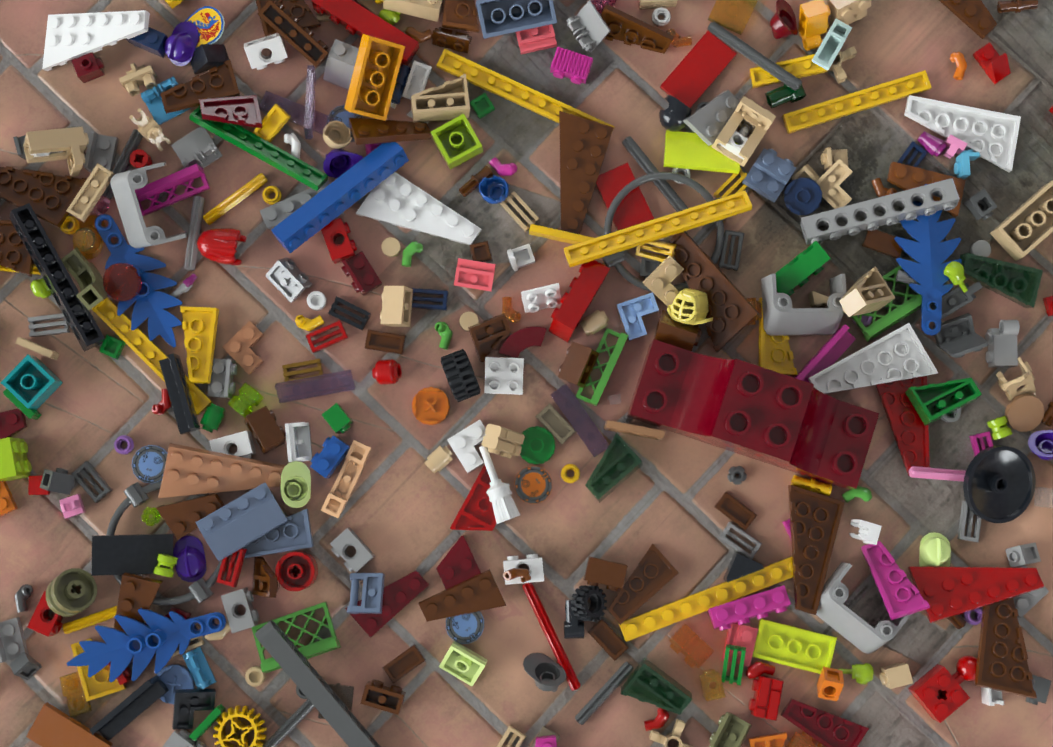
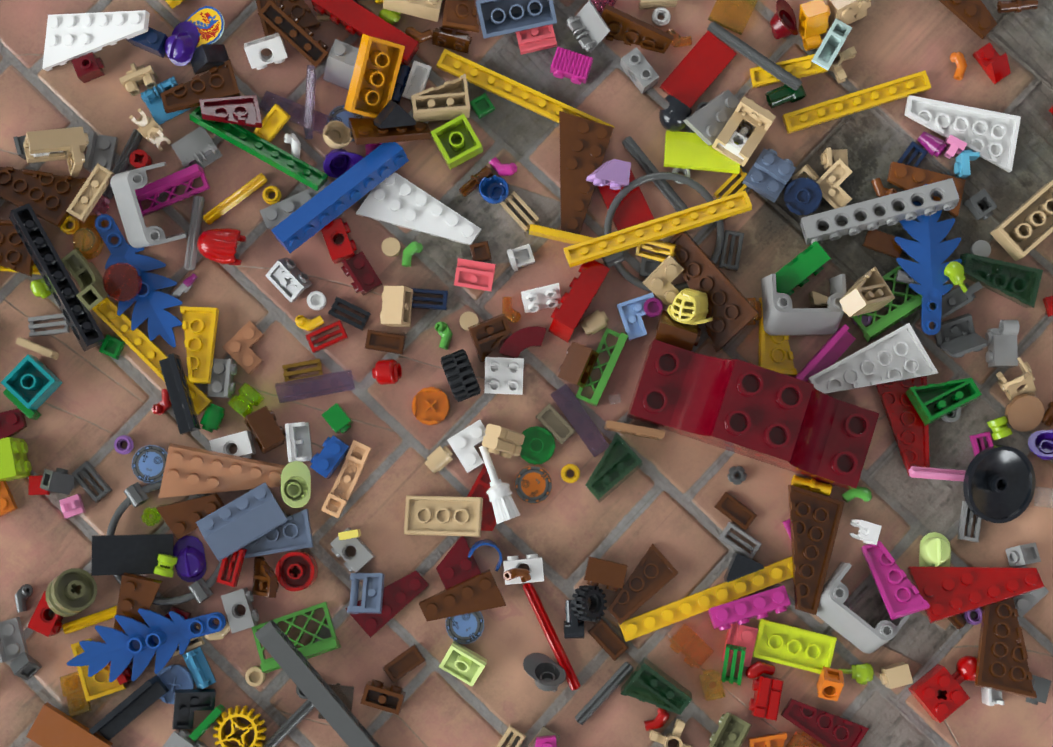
none -> light yellow tile [338,529,361,540]
none -> black slope [373,100,416,129]
none -> tan tile [404,495,483,537]
none -> blue helmet [467,539,502,572]
none -> lavender slope [586,159,631,190]
none -> light grey brick [620,47,659,94]
none -> magenta tile [643,298,663,318]

